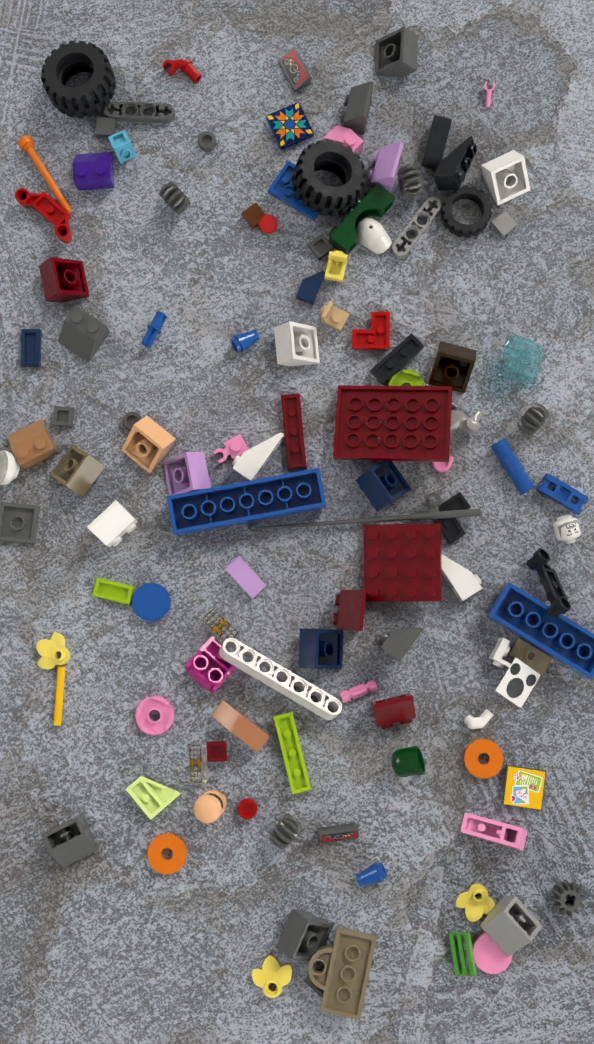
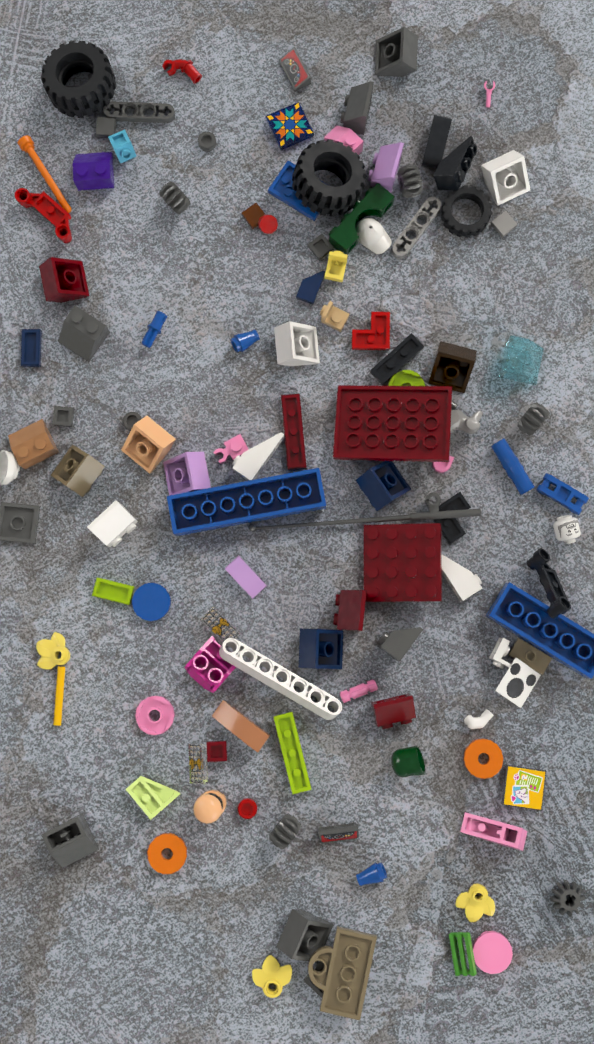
light grey slope [480,896,542,957] -> none

